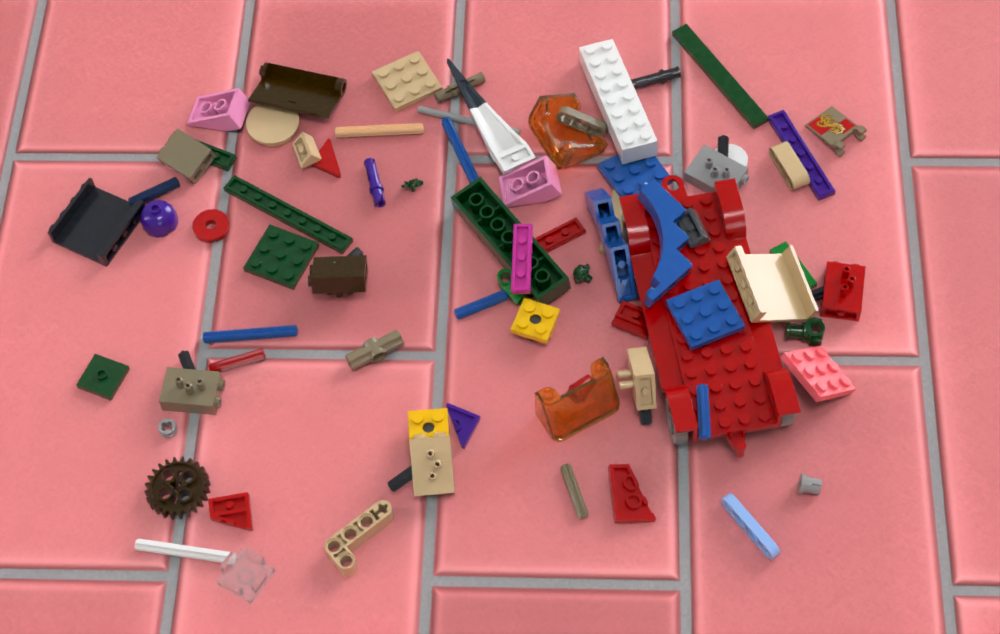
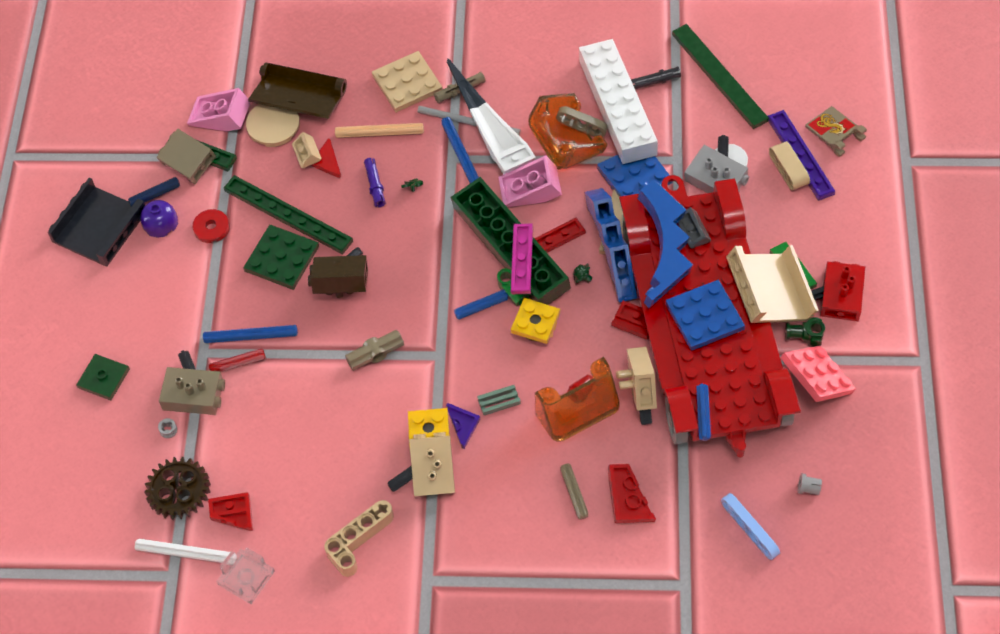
none -> sand green tile [477,385,521,416]

